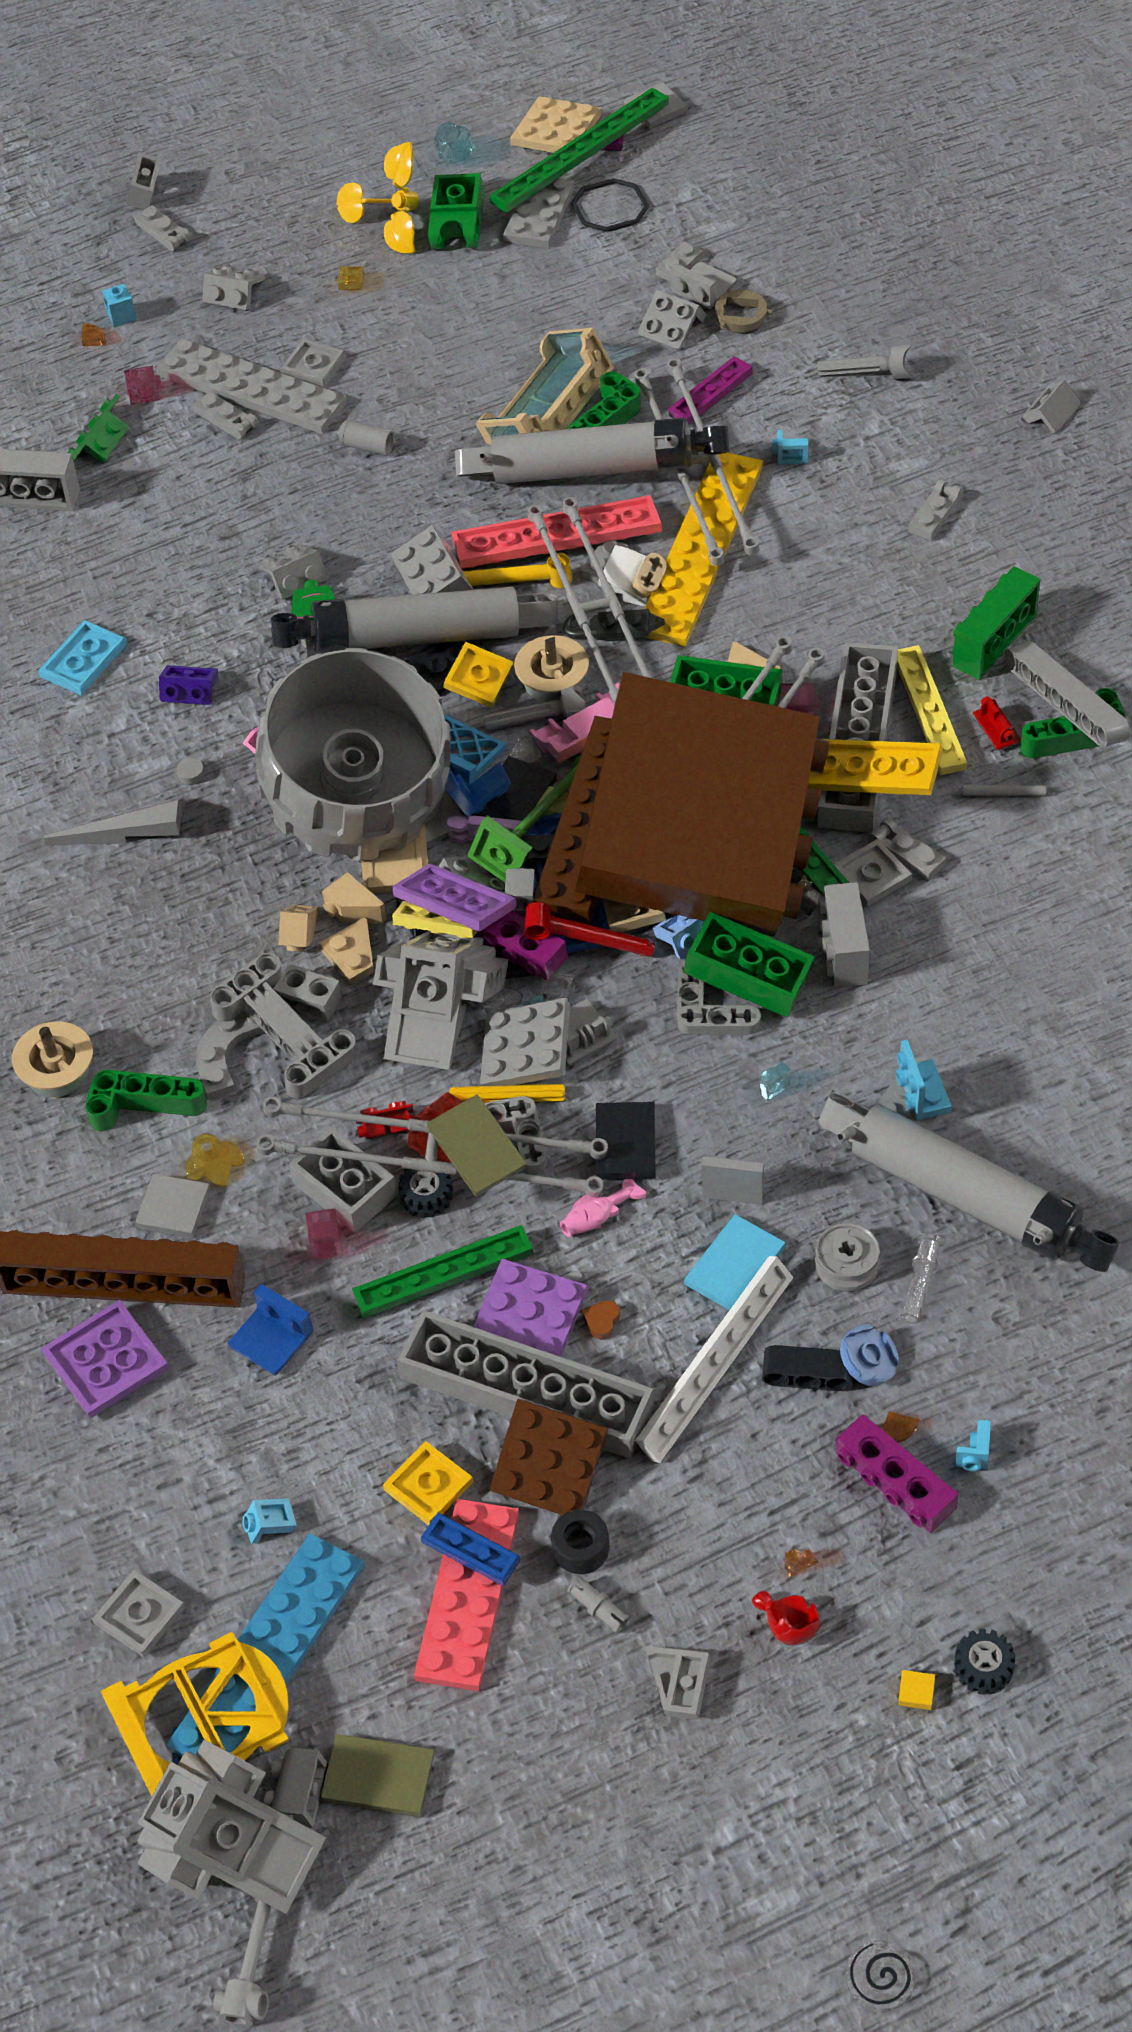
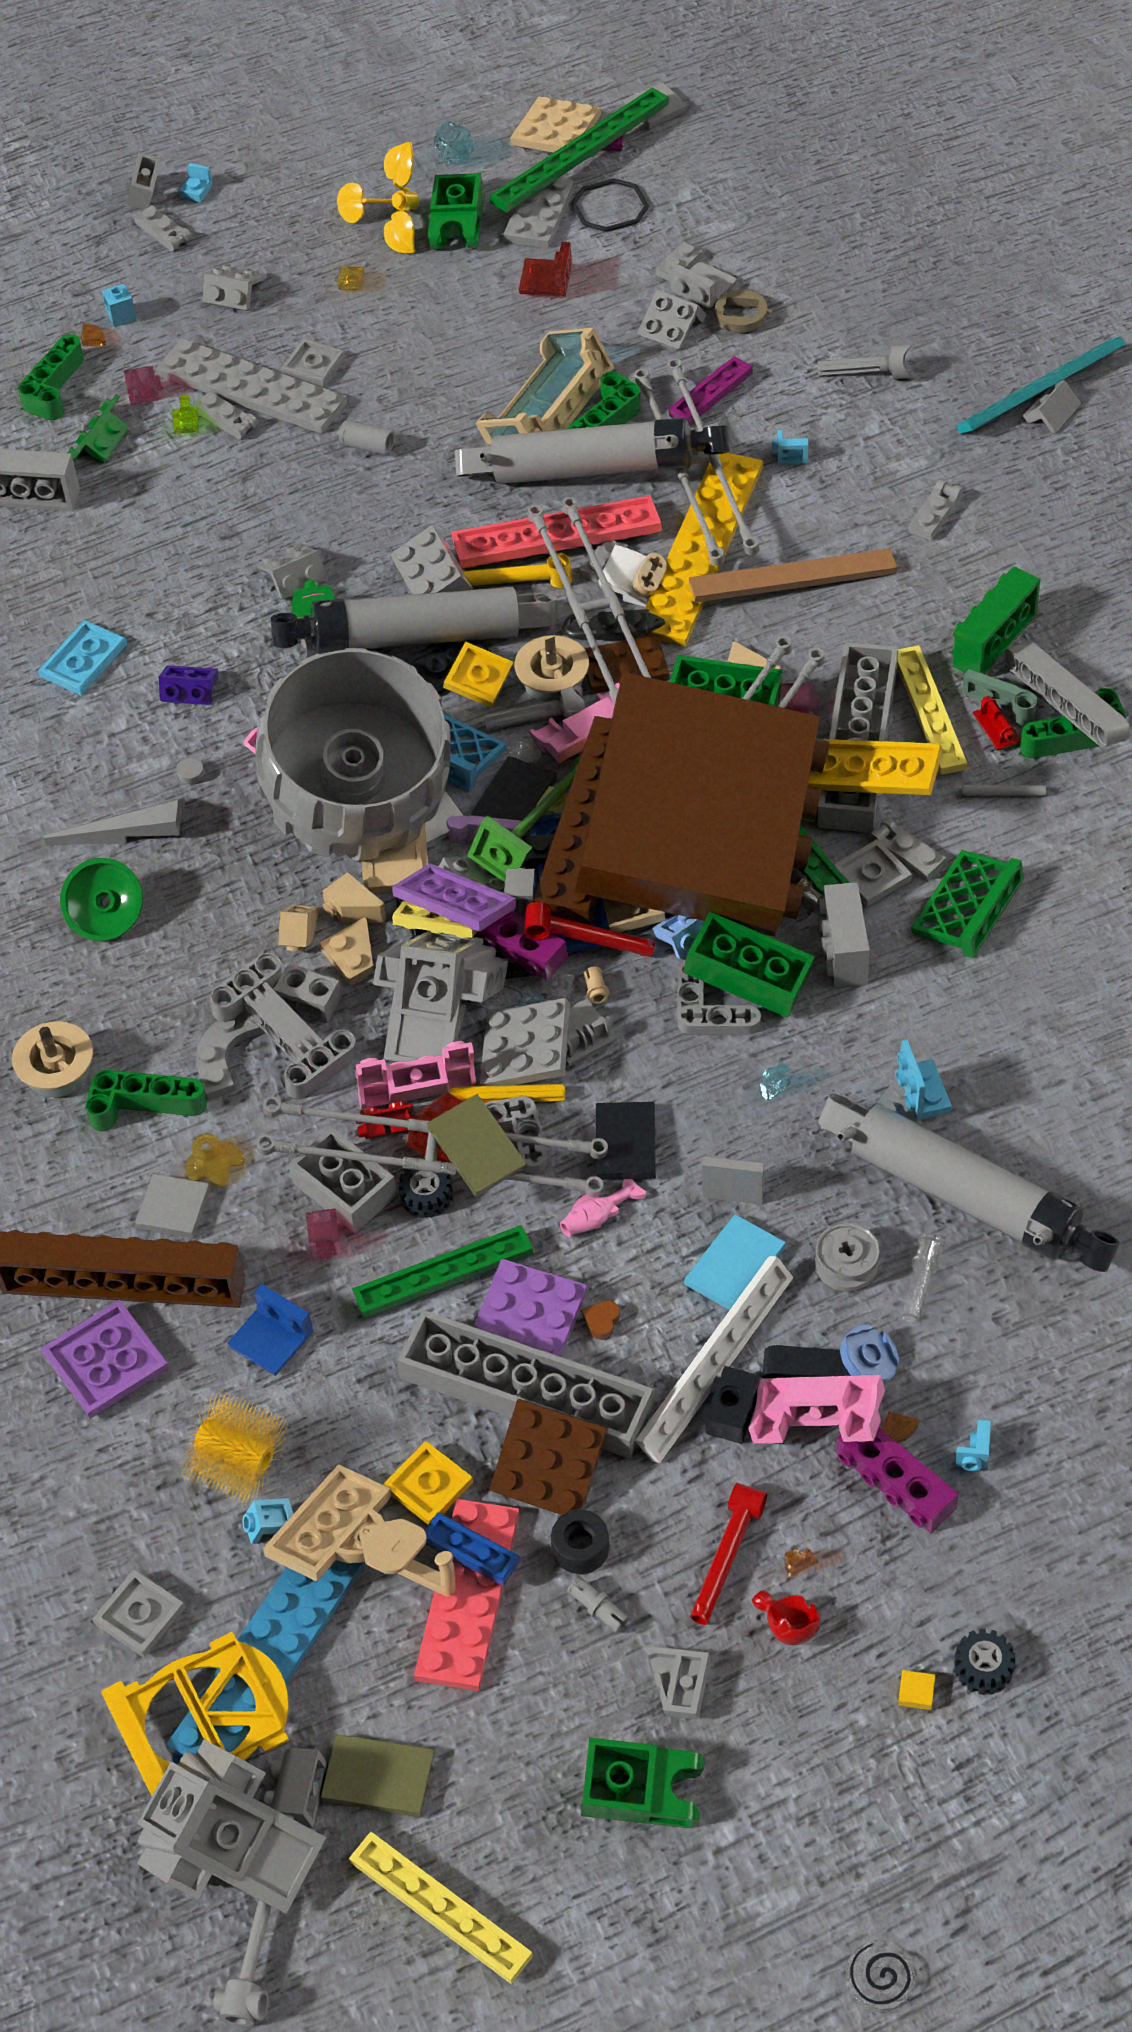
blue bracket [446,762,511,817] -> none
none -> green beam [18,334,84,420]
none -> green dish [60,858,143,941]
none -> clear neon green plate [173,395,199,434]
none -> medium azure bracket [179,163,213,203]
none -> yellow piece [180,1390,287,1505]
none -> tan plate [263,1464,456,1597]
none -> light yellow plate [349,1832,533,1985]
none -> bright pink bracket [355,1041,476,1110]
none -> clear red bracket [519,242,572,297]
none -> green brick [581,1737,705,1828]
none -> reddish brown plate [584,635,670,694]
none -> tan pin [584,966,609,1004]
none -> medium nougat tile [689,549,897,603]
none -> red piece [690,1482,768,1625]
none -> black brick [701,1366,761,1444]
none -> bright pink bracket [748,1375,885,1444]
none -> green fence [911,850,1024,958]
none -> teal tile [956,336,1125,434]
none -> sand green plate [962,669,1038,727]

